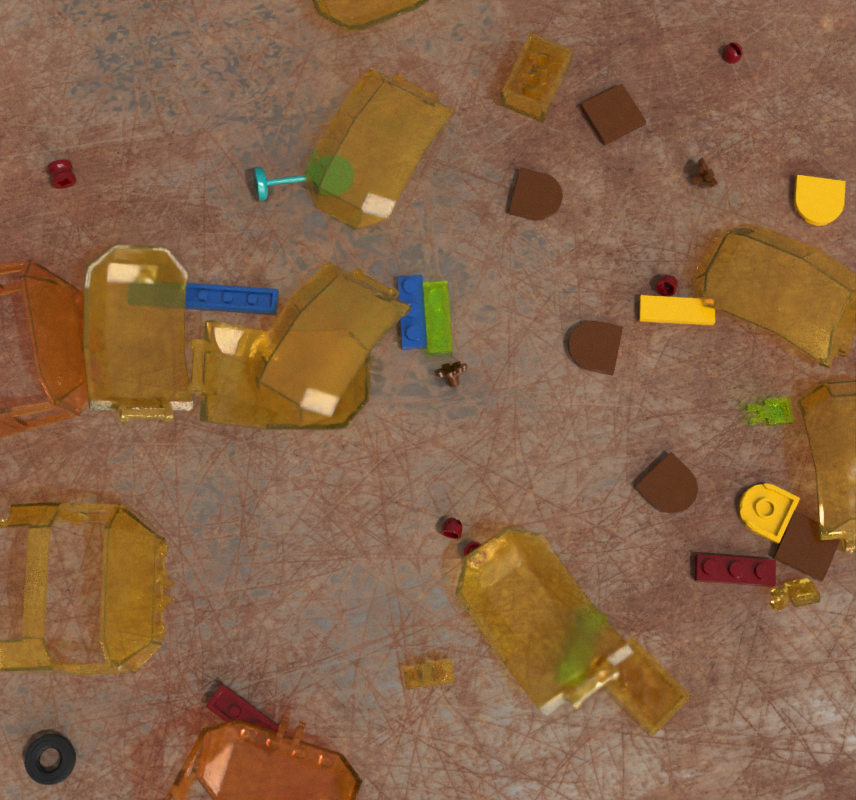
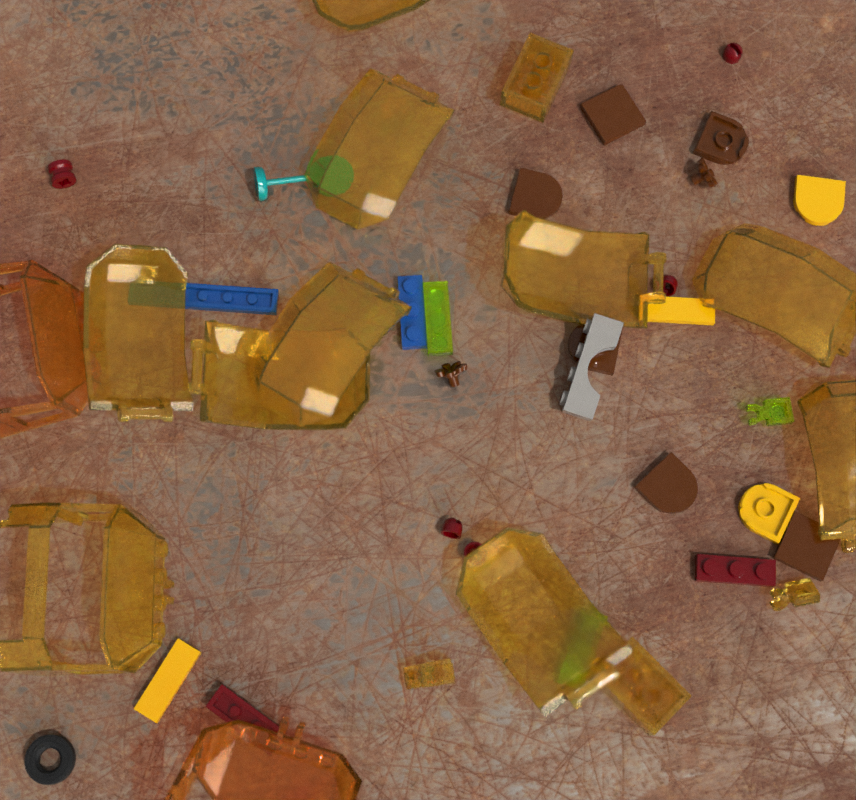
none -> yellow tile [134,638,202,723]
none -> clear yellow windscreen [500,210,666,329]
none -> light grey arch [559,313,624,421]
none -> reddish brown tile [693,111,749,165]

